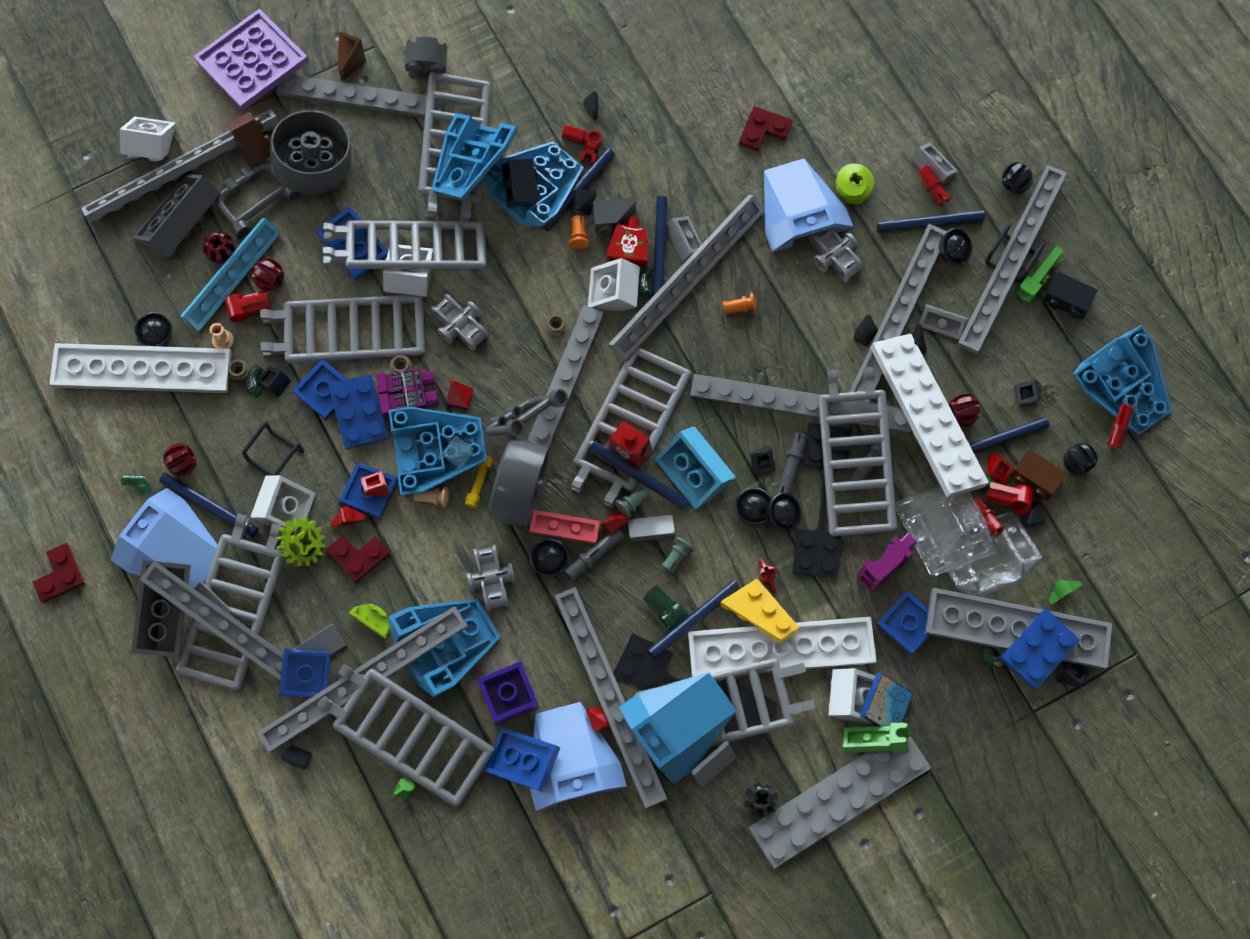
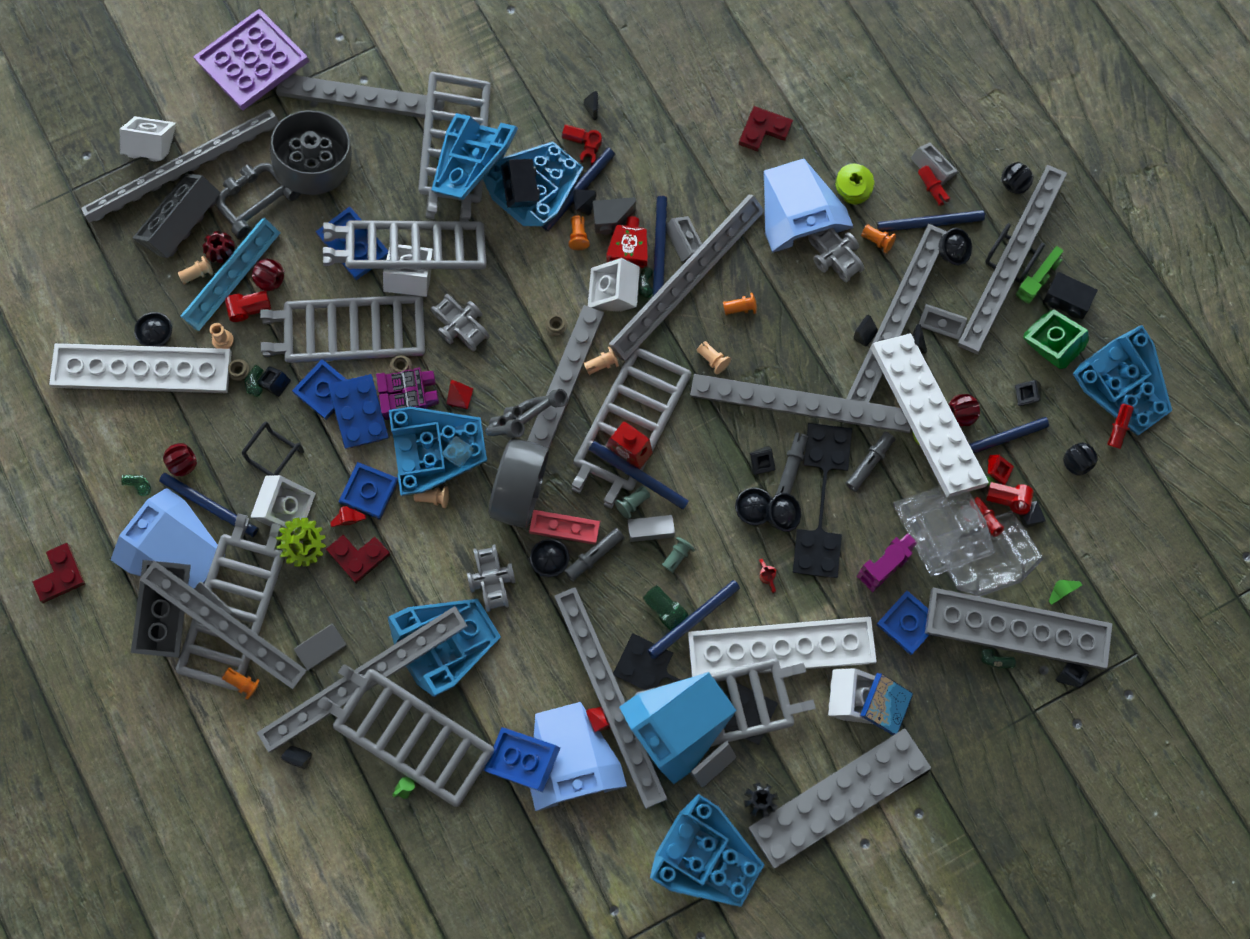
reddish brown brick [227,112,271,167] -> none
blue tile [279,648,331,698] -> none
reddish brown slope [338,32,366,80] -> none
lime plate [348,604,390,640] -> none
red slope [361,471,390,497] -> none
dark grey brick [404,37,448,79] -> none
yellow bar [464,455,493,509] -> none
dark purple brick [477,661,539,726] -> none
red slope [601,512,628,534] -> none
medium azure slope [655,426,736,510] -> none
yellow wing [720,579,799,644] -> none
light grey bar [818,367,897,536] -> none
bright green plate [843,723,910,753] -> none
blue plate [999,608,1080,690] -> none
reddish brown brick [1010,449,1067,501] -> none
none -> light nougat pin [178,256,214,284]
none -> orange pin [221,667,260,700]
none -> light nougat pin [584,347,619,376]
none -> dark azure wedge [650,794,764,907]
none -> light nougat pin [697,341,731,375]
none -> orange pin [861,224,896,254]
none -> green slope [1023,309,1089,369]

